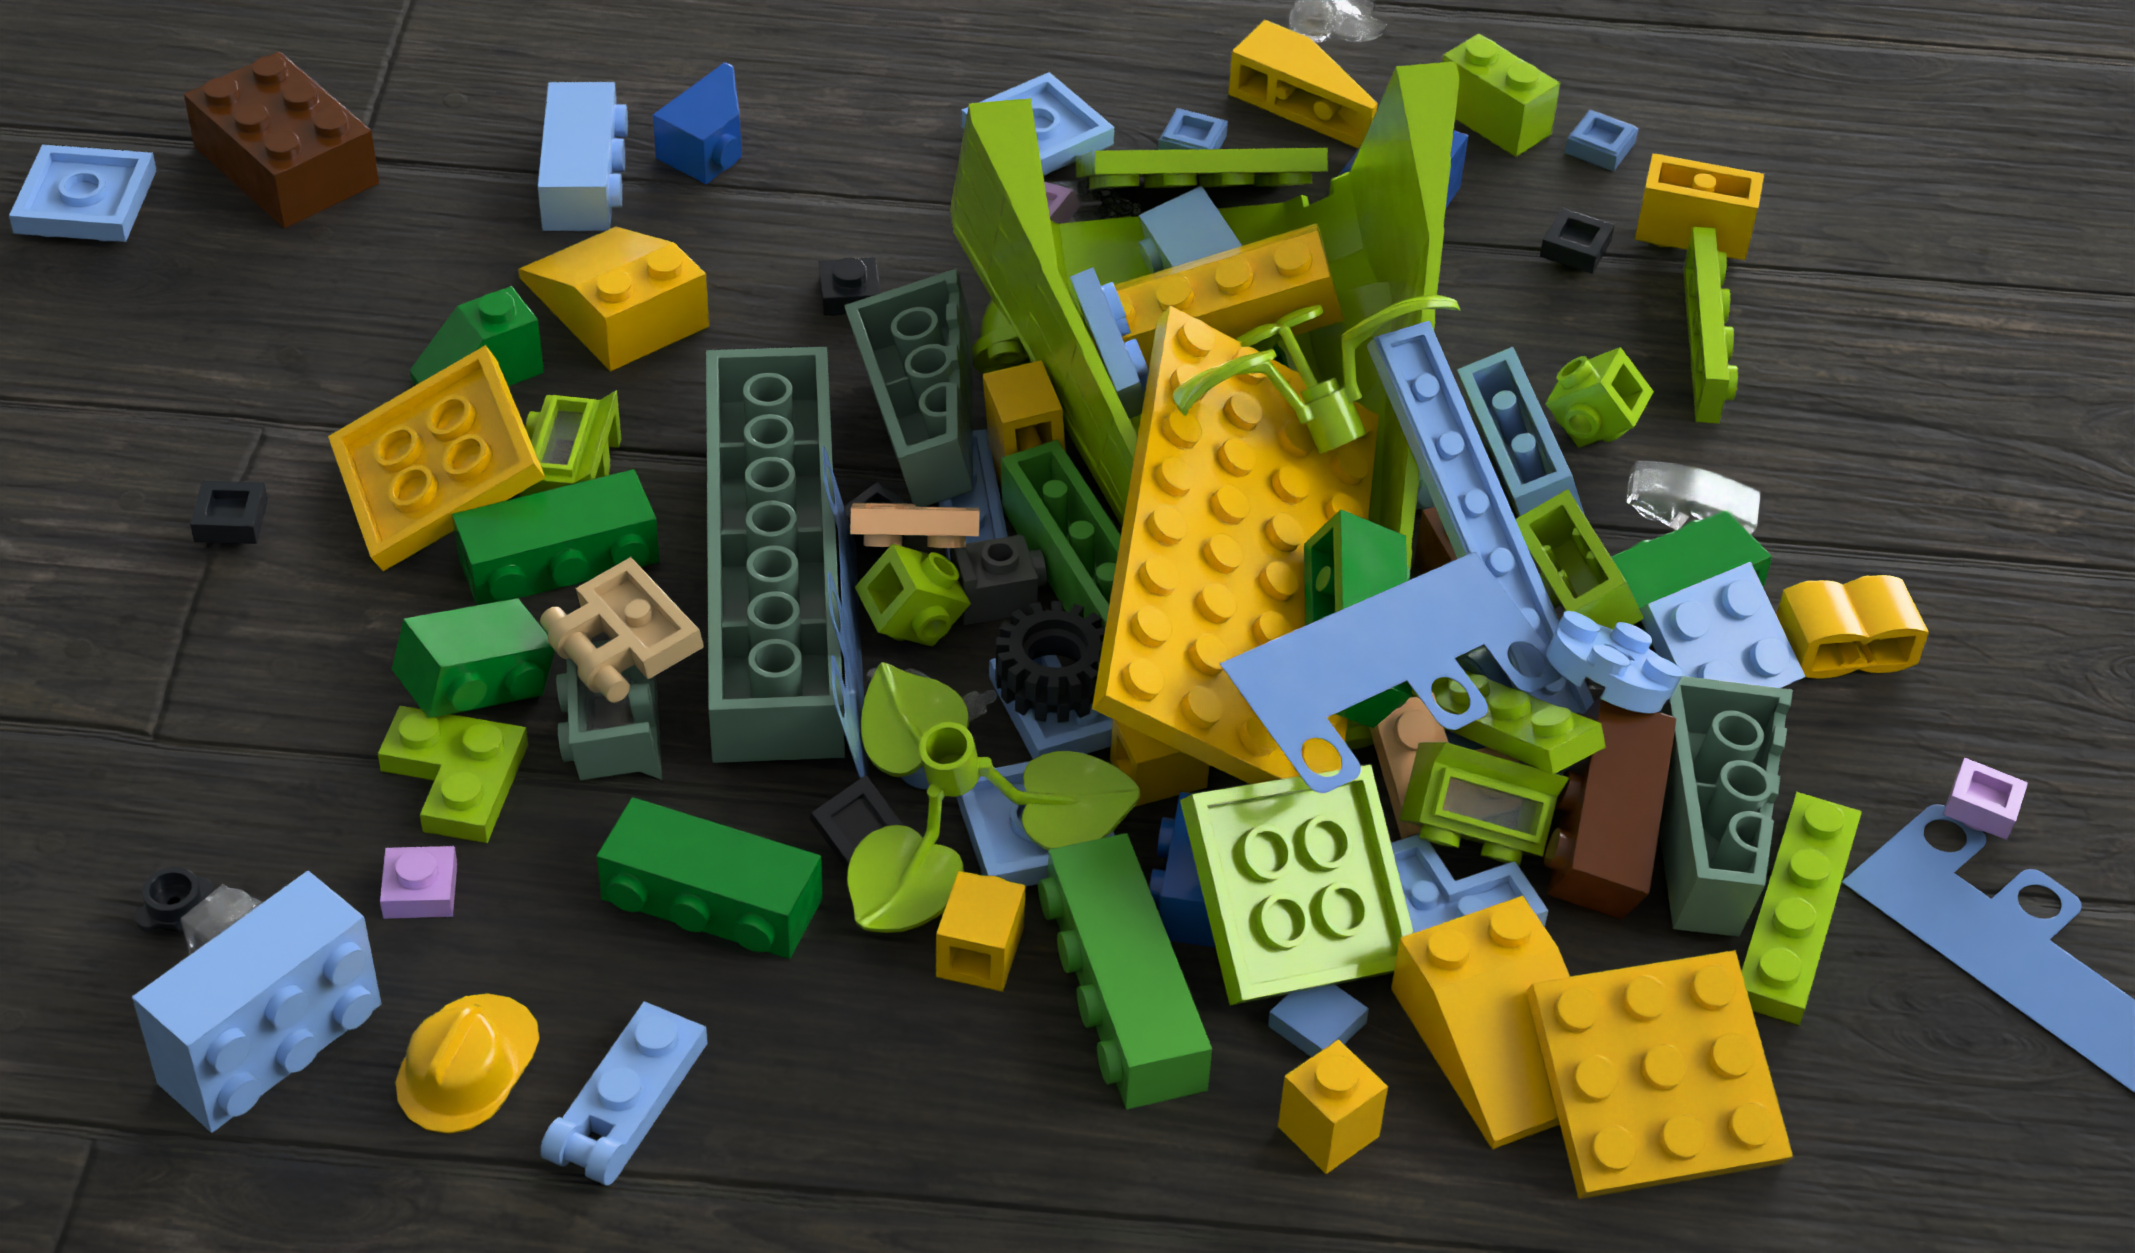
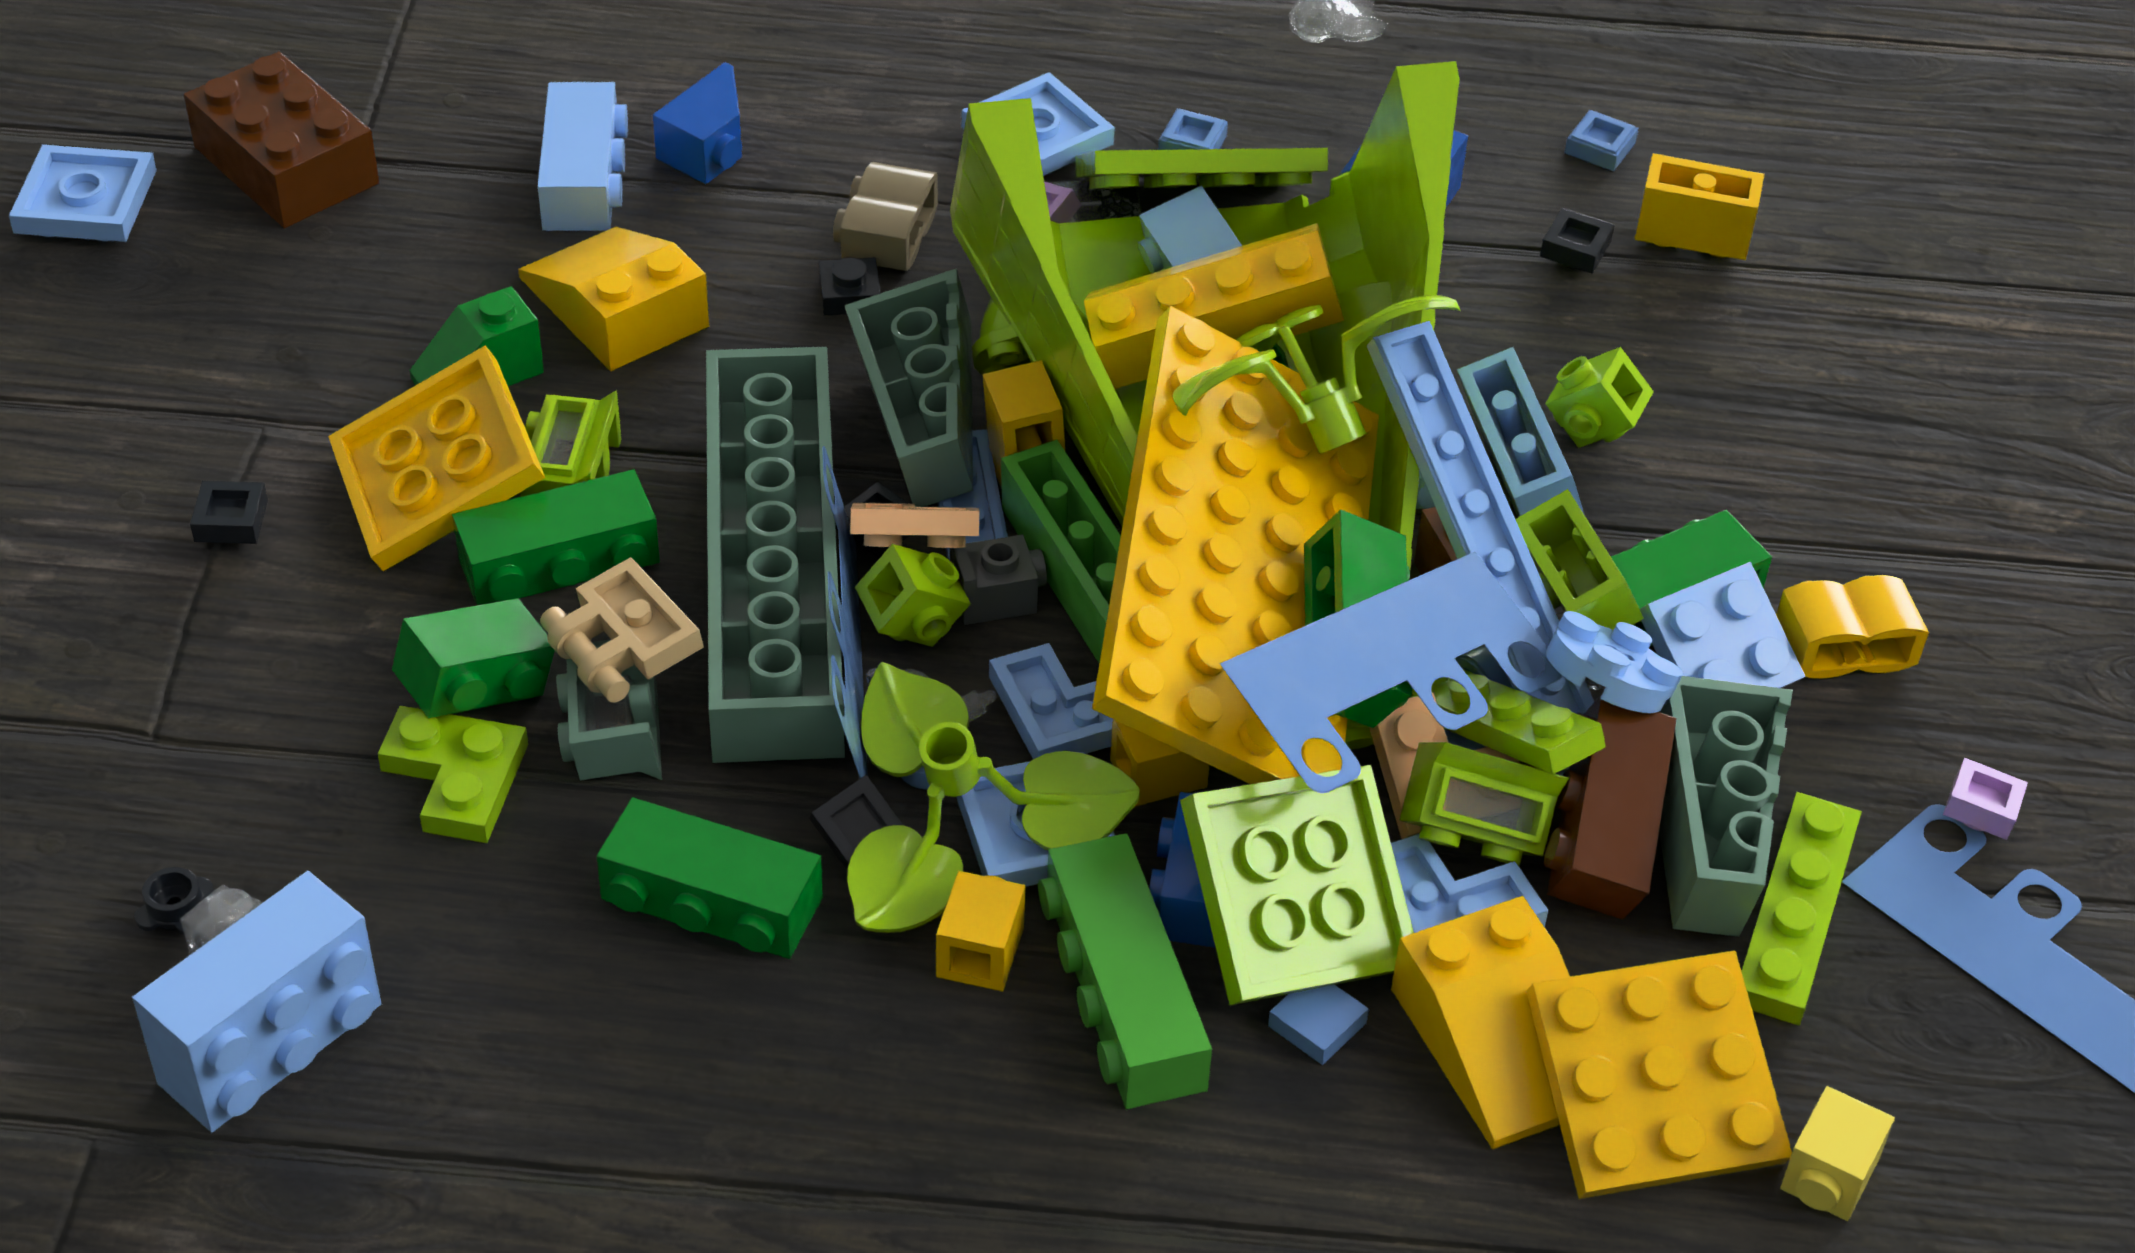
lavender plate [380,846,457,919] -> none
yellow piece [396,993,539,1134] -> none
light blue plate [540,1001,707,1186] -> none
black tyre [995,601,1106,722] -> none
light blue plate [1070,267,1149,419] -> none
yellow slope [1228,20,1378,148] -> none
yellow brick [1278,1039,1388,1174] -> none
lime brick [1442,34,1560,157] -> none
clear slope [1626,461,1760,534] -> none
lime plate [1683,227,1738,424] -> none
none -> dark tan brick [833,162,938,271]
none -> light yellow brick [1780,1086,1895,1221]

